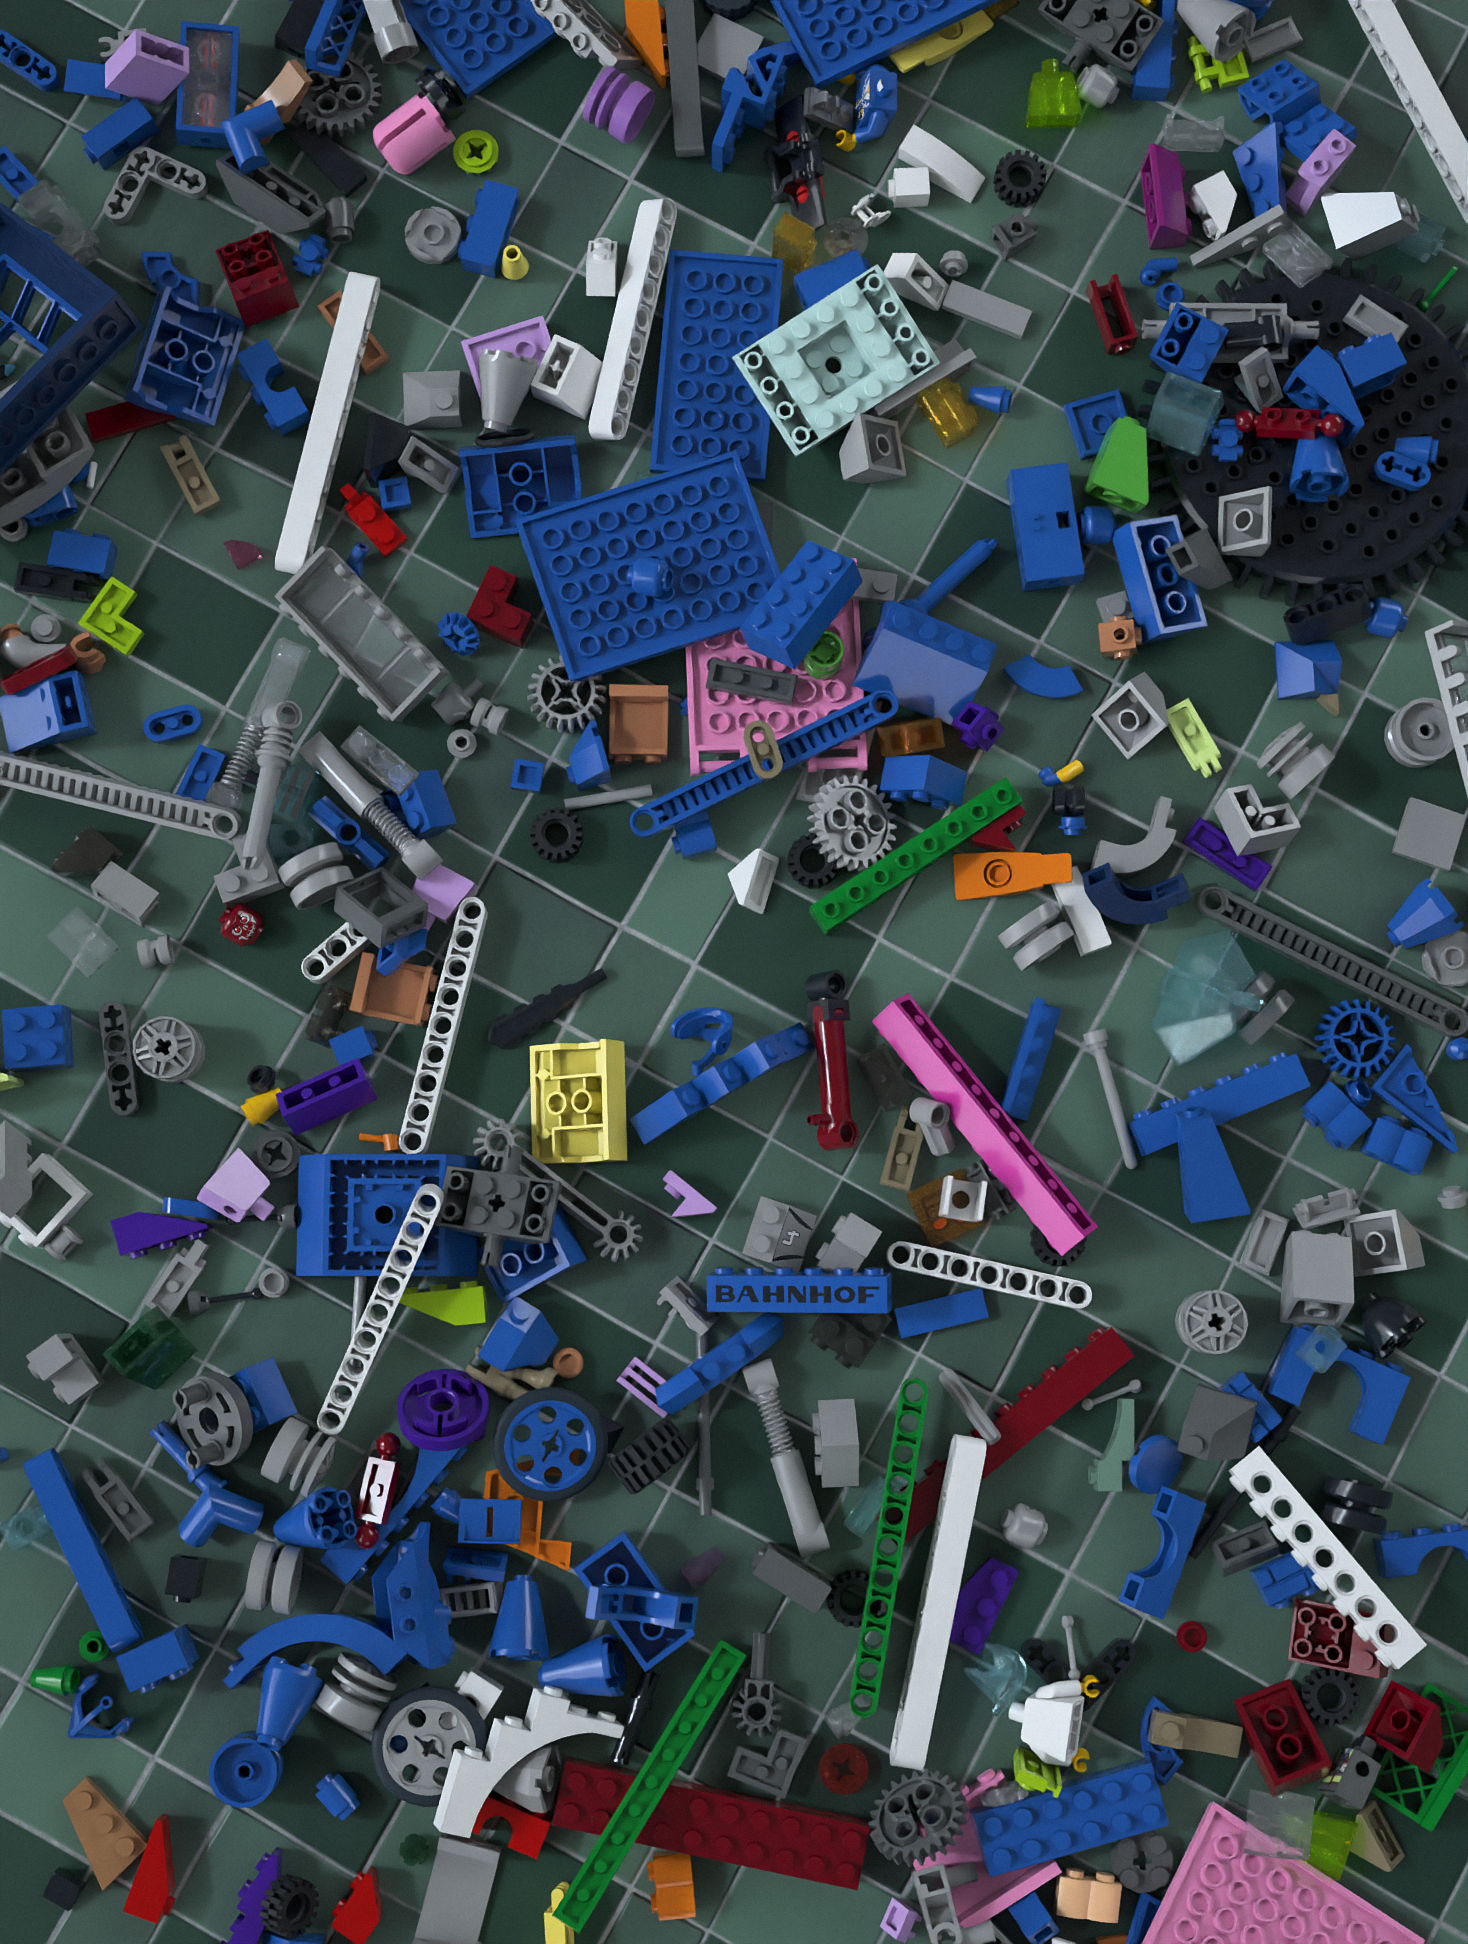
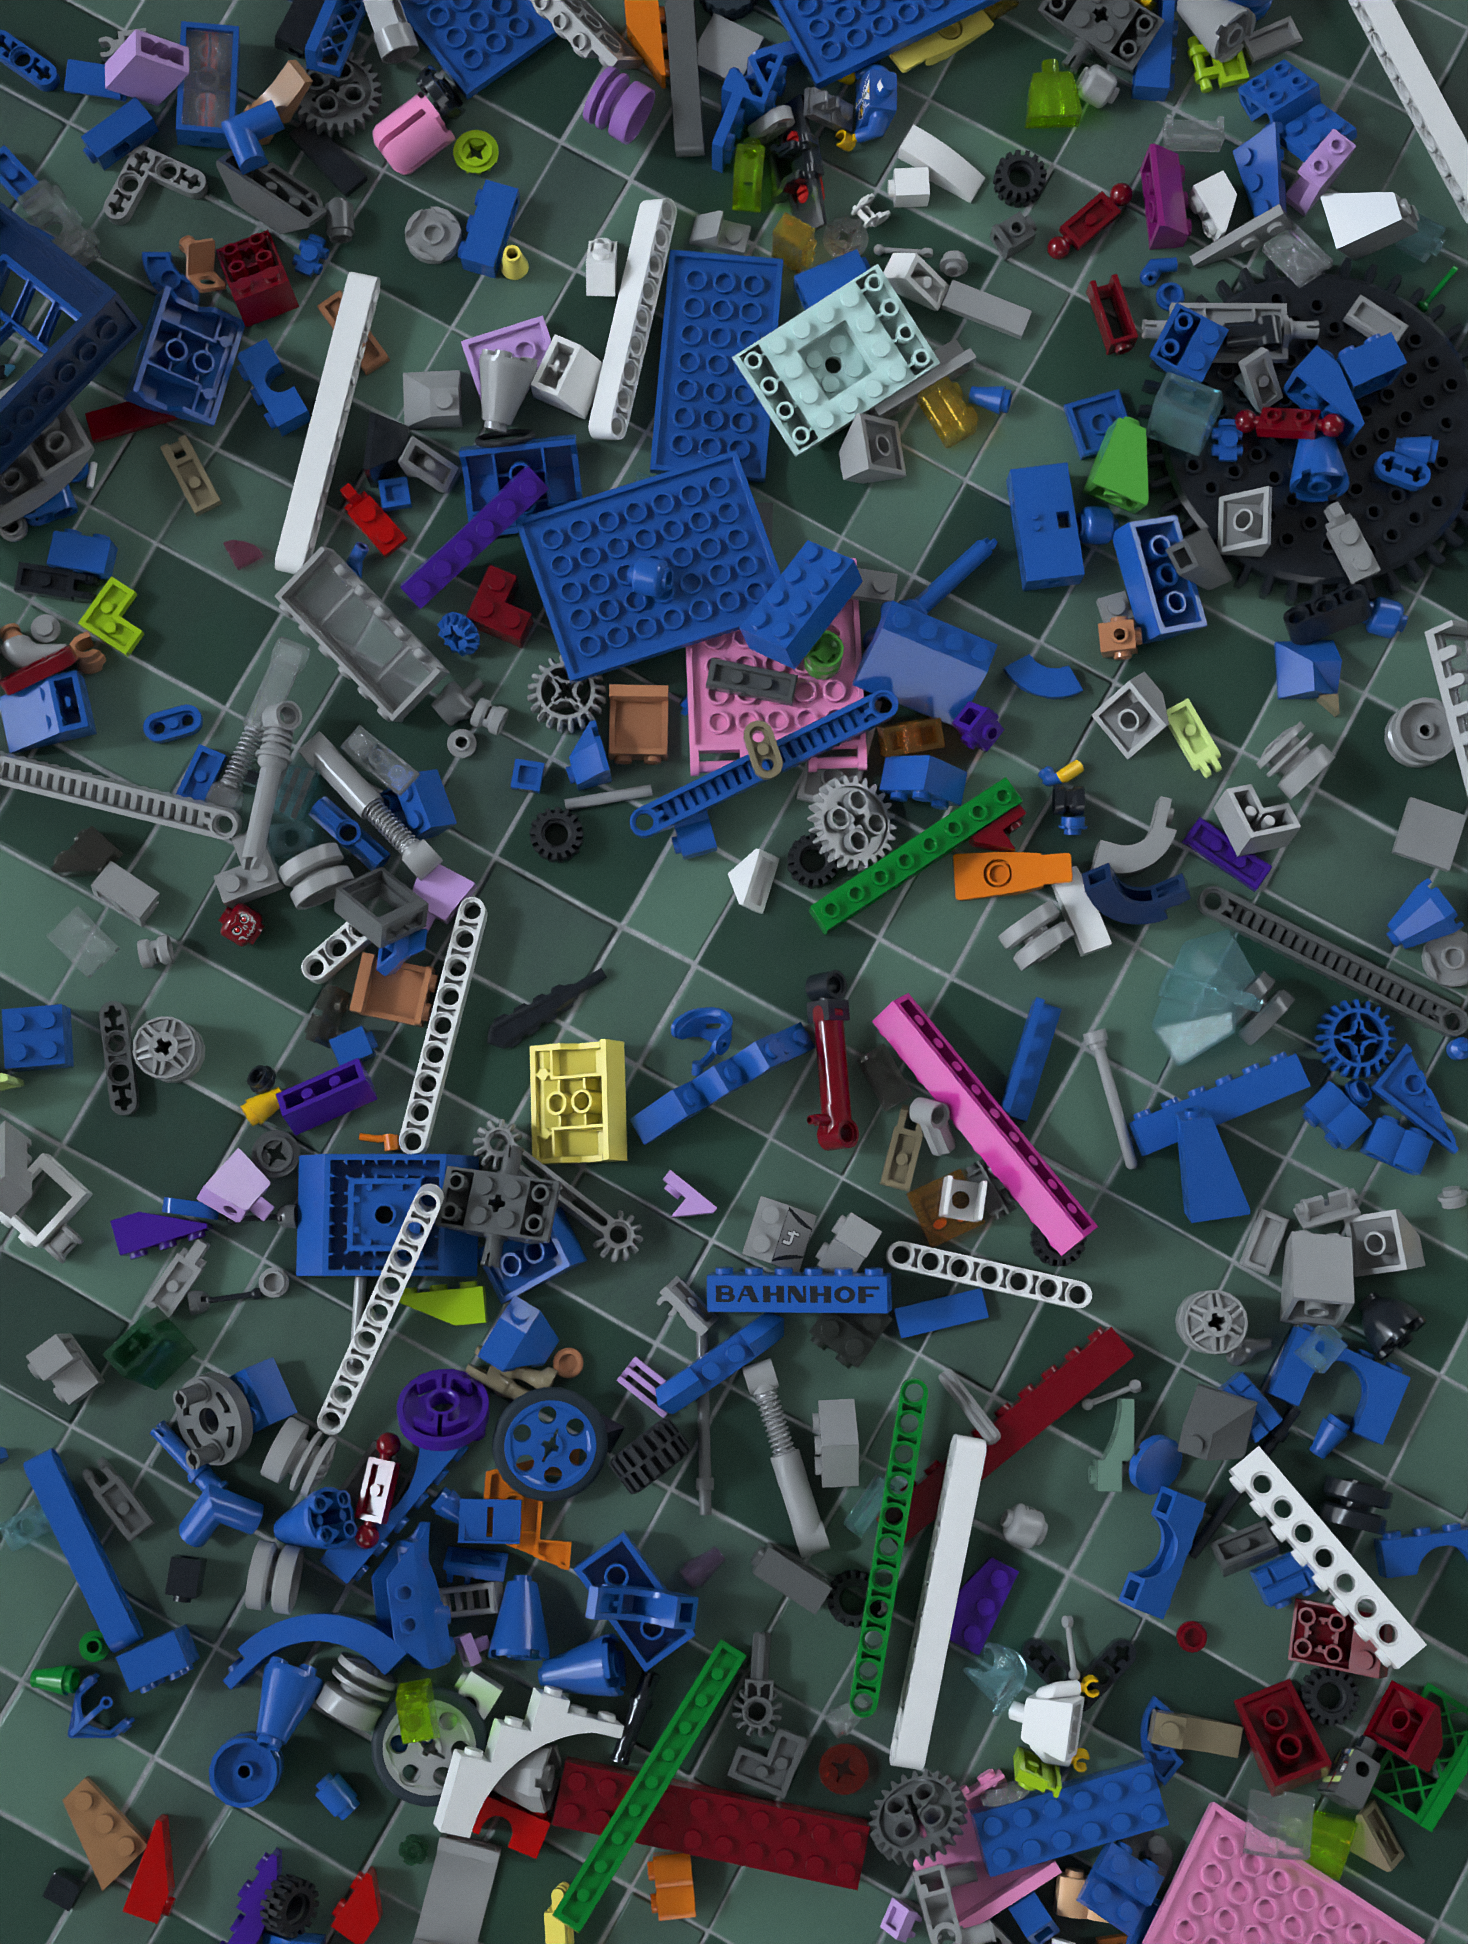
none -> nougat bracket [179,235,226,293]
none -> clear neon green torso [395,1678,441,1744]
none -> dark purple arch [400,465,549,609]
none -> lavender tile [453,1633,490,1667]
none -> light grey slope [689,210,751,256]
none -> clear neon green torso [732,137,765,212]
none -> light grey beam [747,105,795,146]
none -> light grey hinge [873,244,933,258]
none -> dark red plate [1047,183,1133,260]
none -> blue plate [1076,1841,1165,1936]
none -> dark grey animal [1226,1337,1273,1366]
none -> blue cone [1309,1413,1351,1460]
none -> light grey hinge [1324,502,1381,584]

